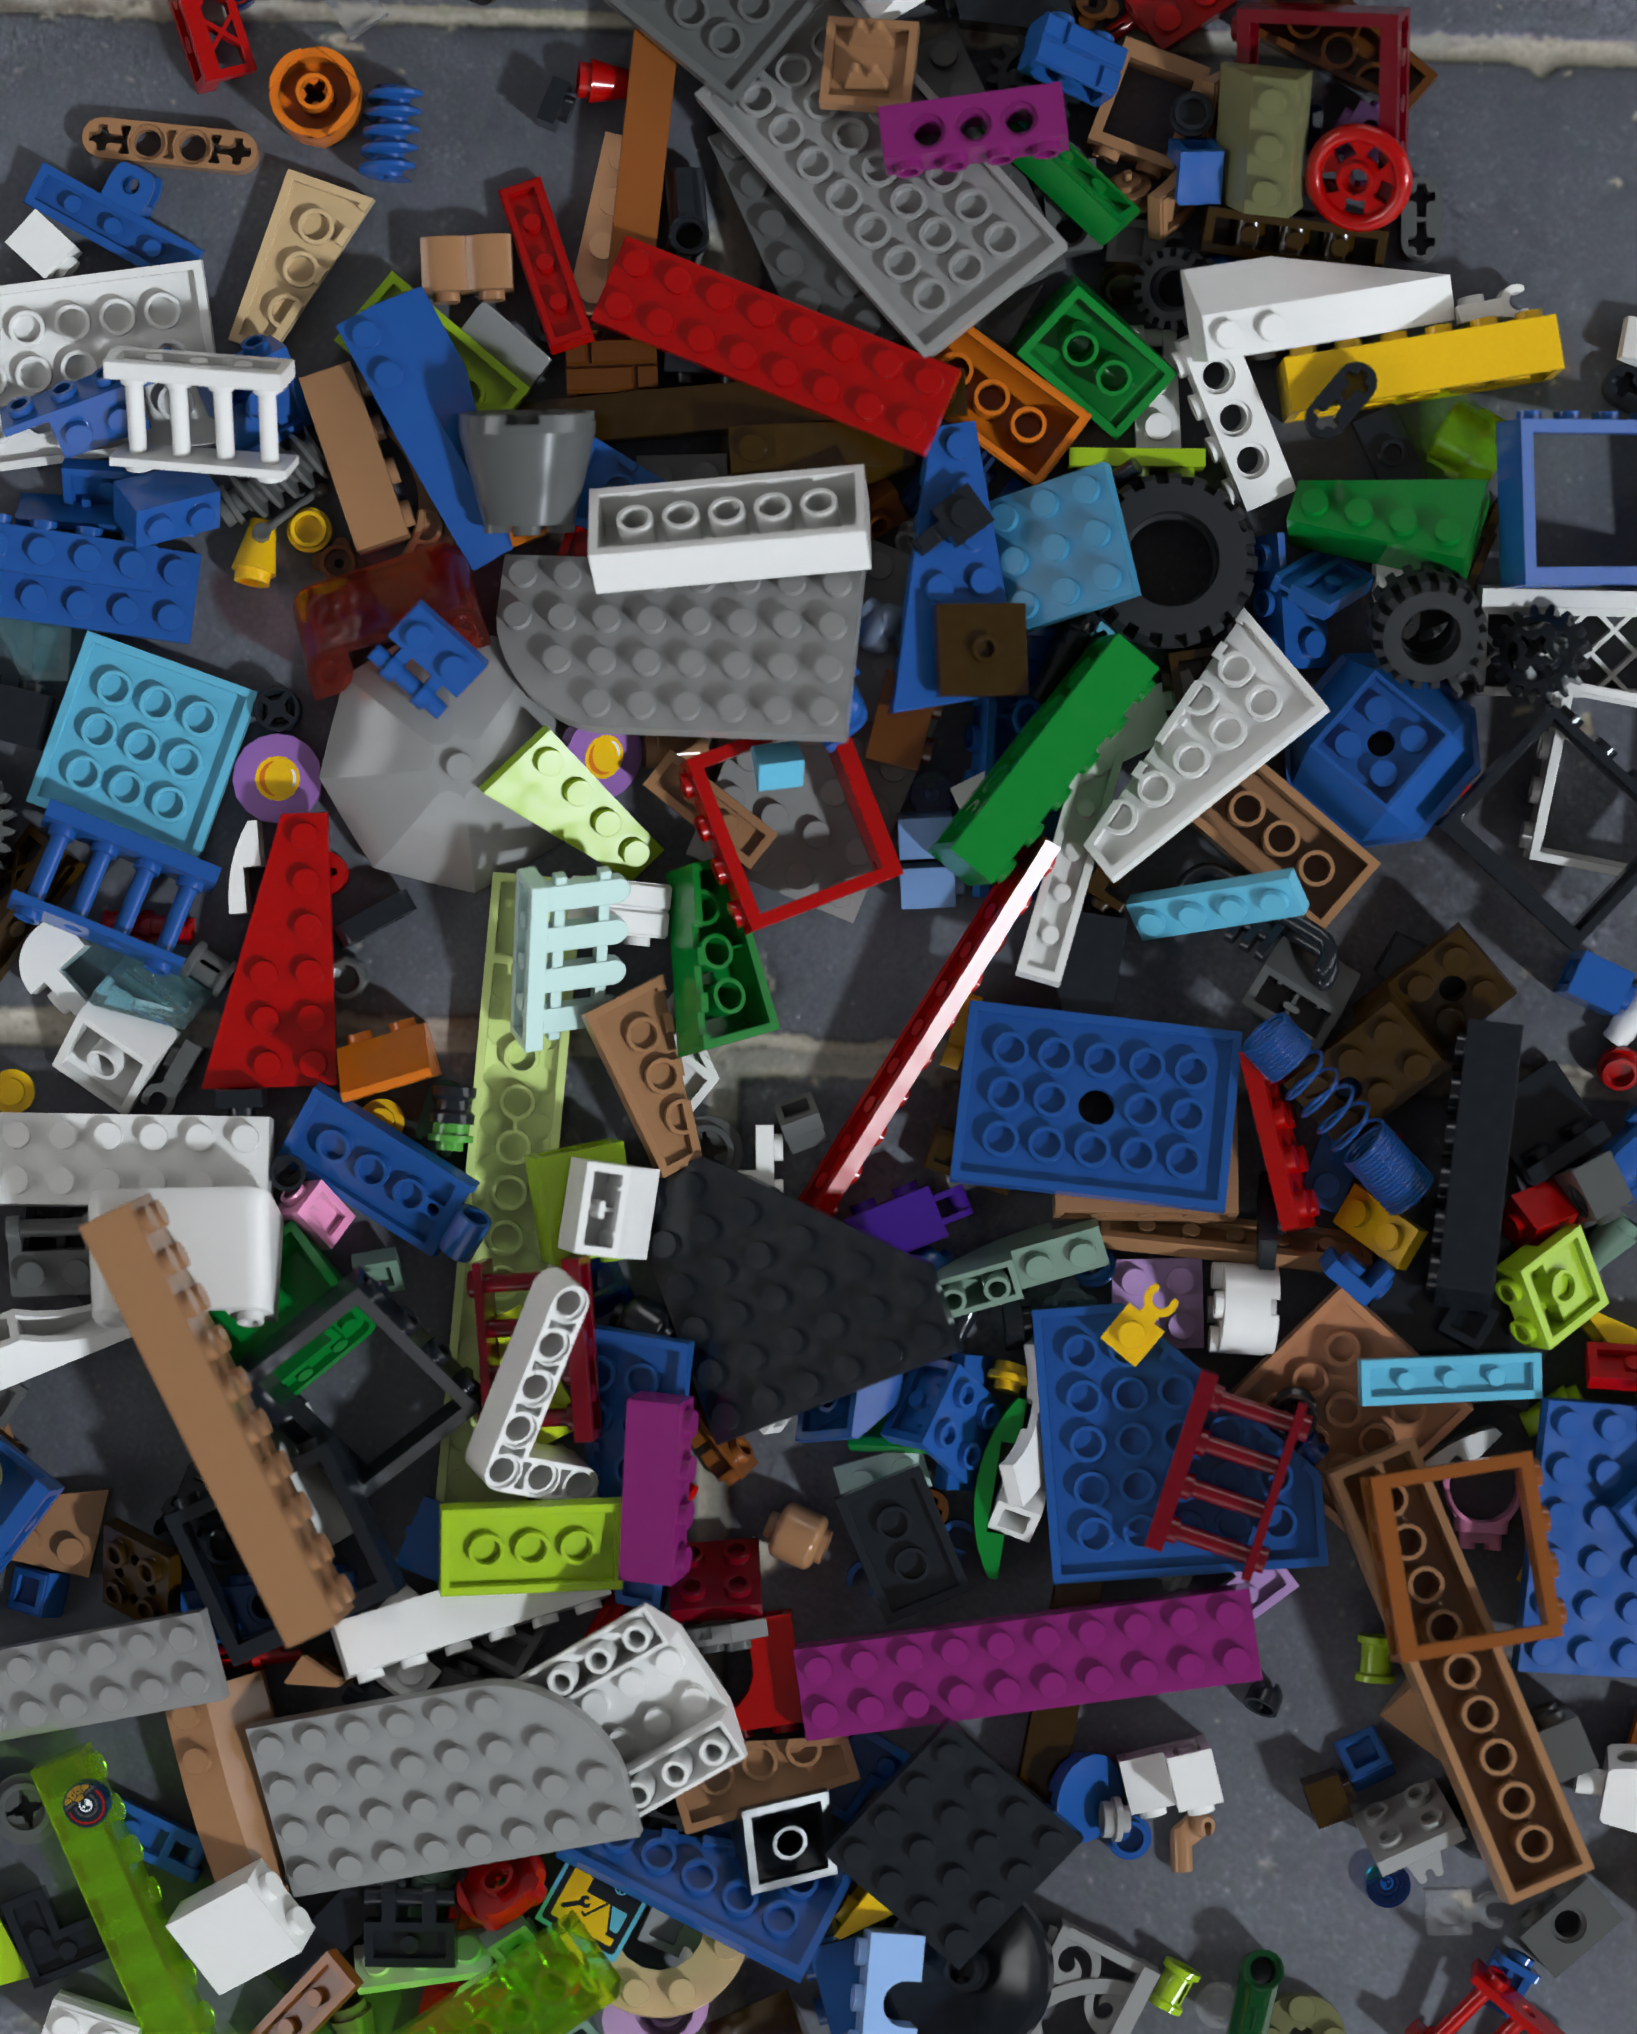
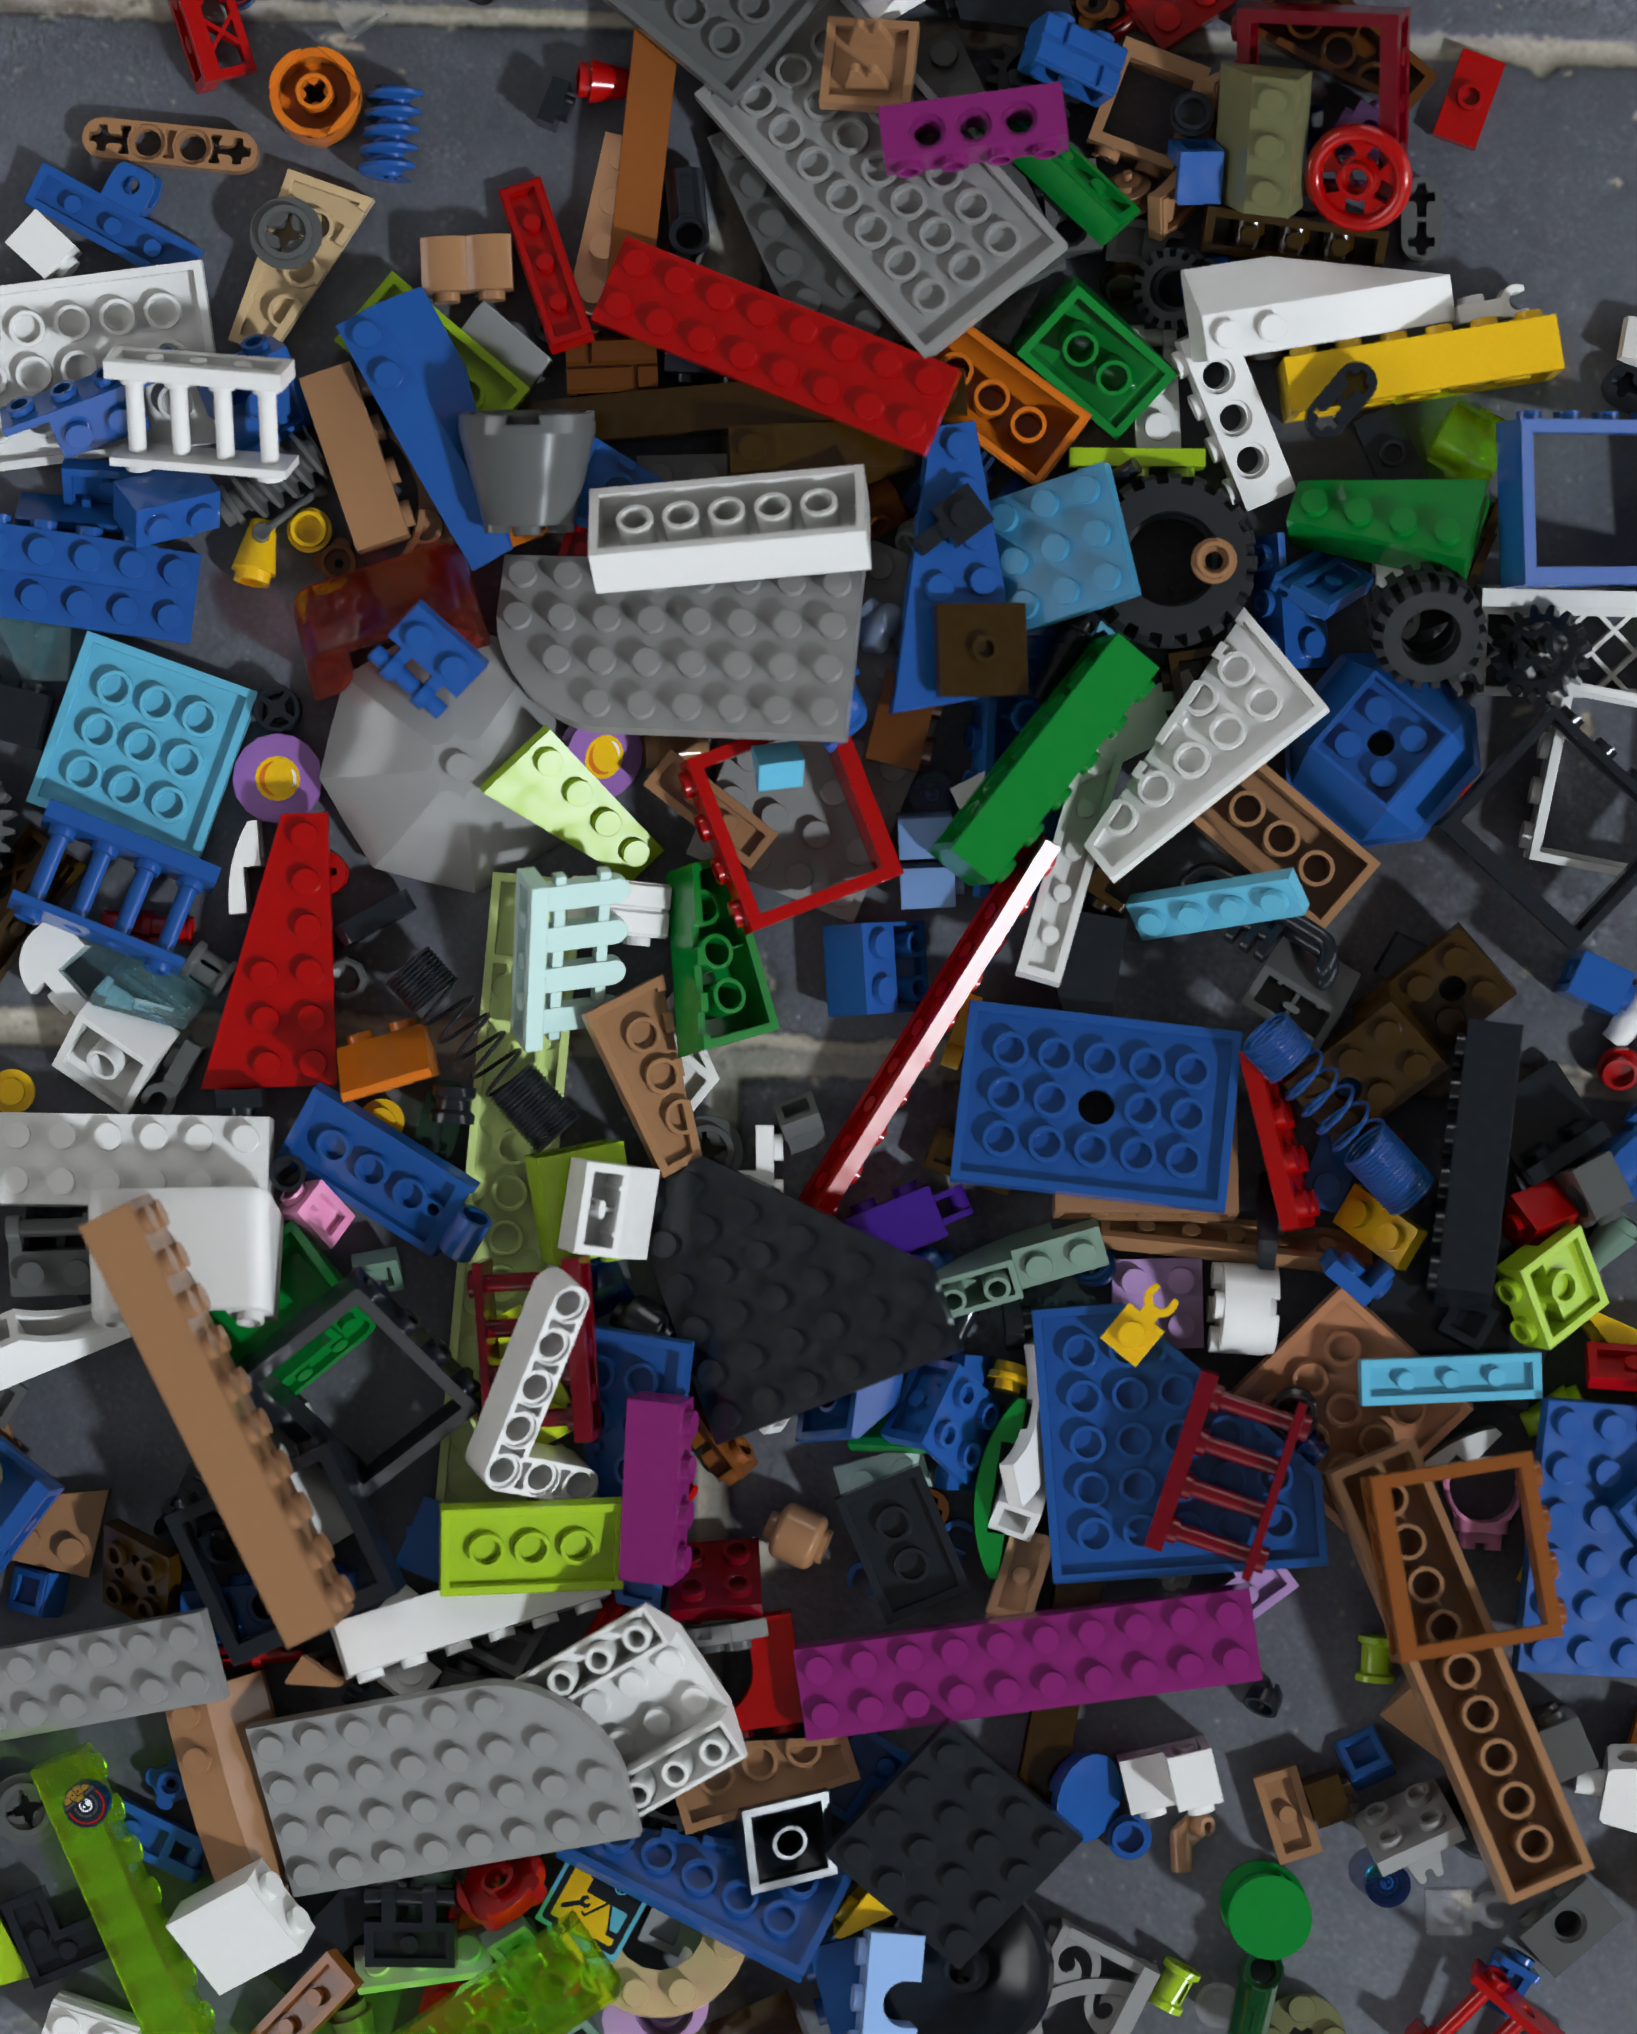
bright green plate [427,1122,473,1151] -> none
light grey plate [1098,1796,1131,1842] -> none
none -> blue plate [145,1757,187,1810]
none -> dark grey gear [249,197,322,270]
none -> black piece [386,946,580,1153]
none -> blue slope [822,921,929,1017]
none -> light nougat hinge [985,1531,1051,1618]
none -> medium nougat plate [1191,538,1237,584]
none -> green hat [1219,1860,1312,1960]
none -> medium nougat plate [1251,1763,1323,1865]
none -> red plate [1431,48,1506,151]

